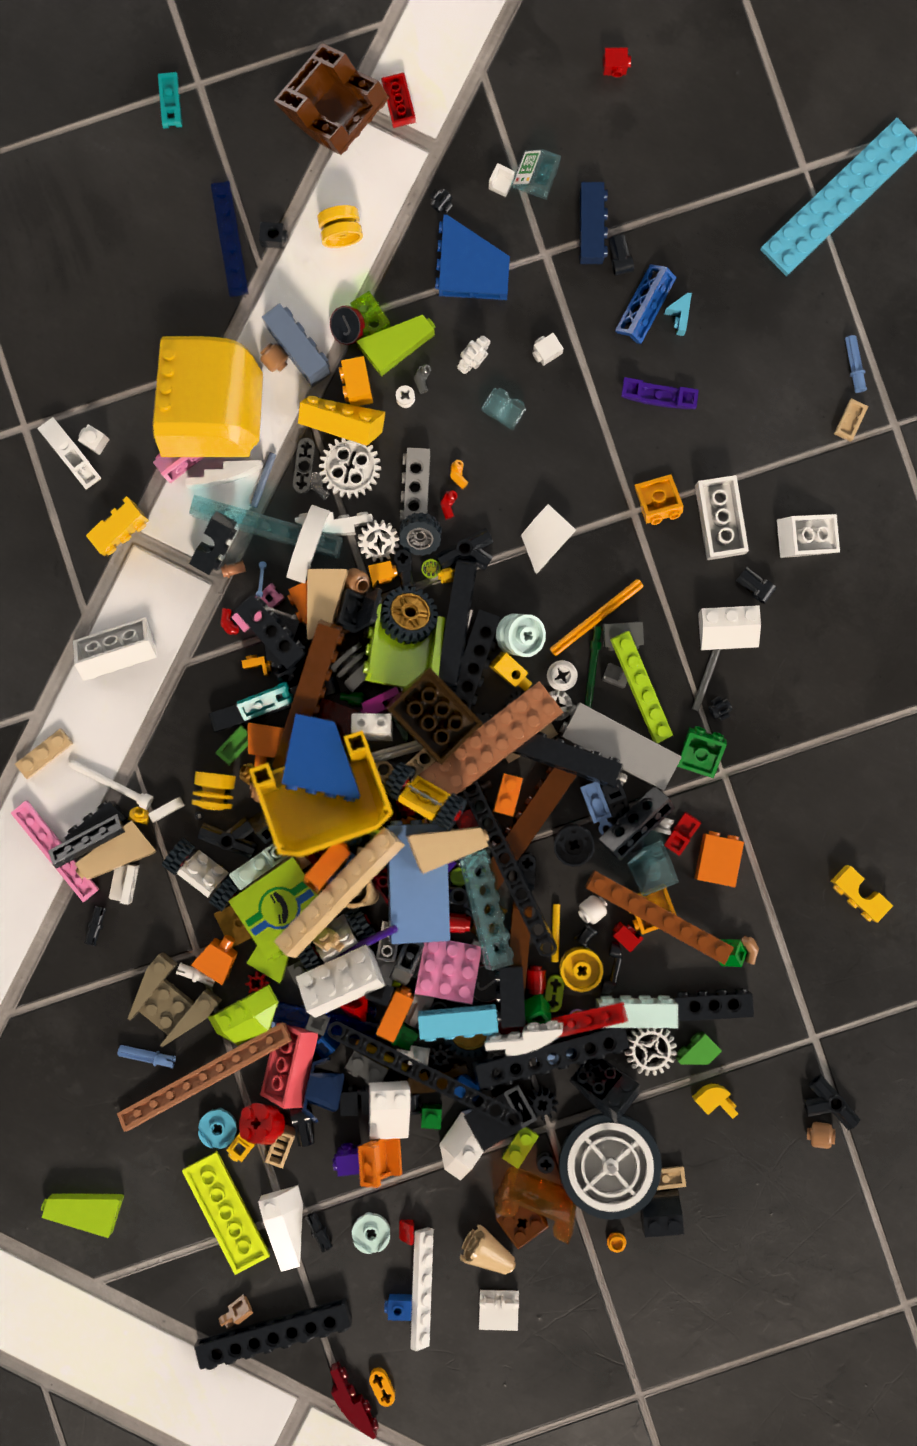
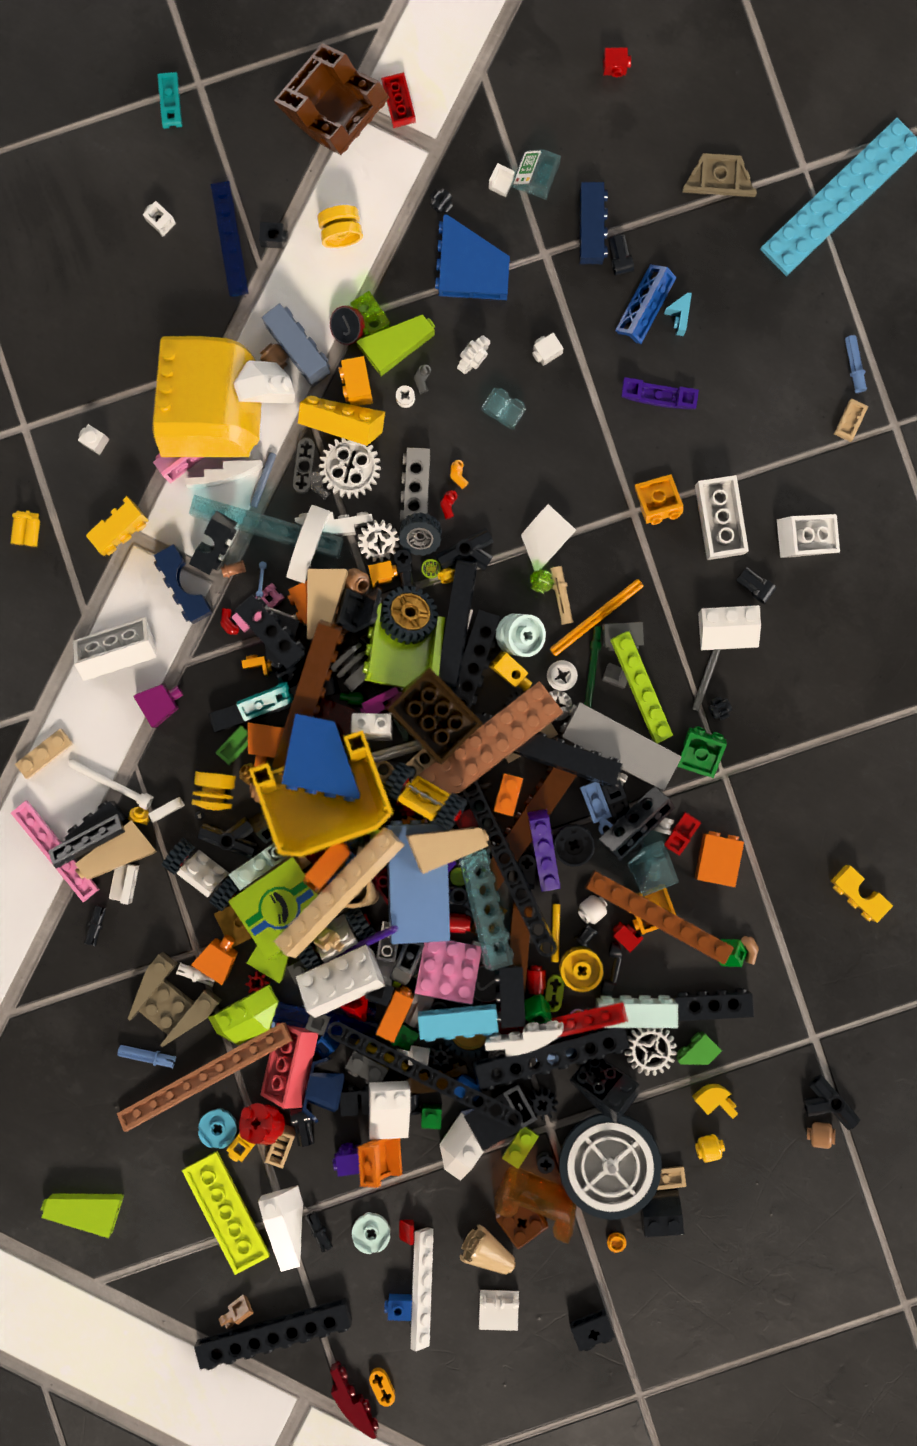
white slope [37,417,101,490] -> none
none -> yellow piece [10,511,40,547]
none -> magenta torso [133,684,183,728]
none -> white brick [143,201,176,236]
none -> dark blue arch [154,544,213,624]
none -> white wedge [234,360,295,404]
none -> dark purple arch [527,809,561,892]
none -> clear neon green gear [530,569,553,594]
none -> tan pin [550,566,574,625]
none -> black brick [569,1308,616,1352]
none -> dark tan wing [682,153,757,197]
none -> yellow head [695,1134,725,1163]

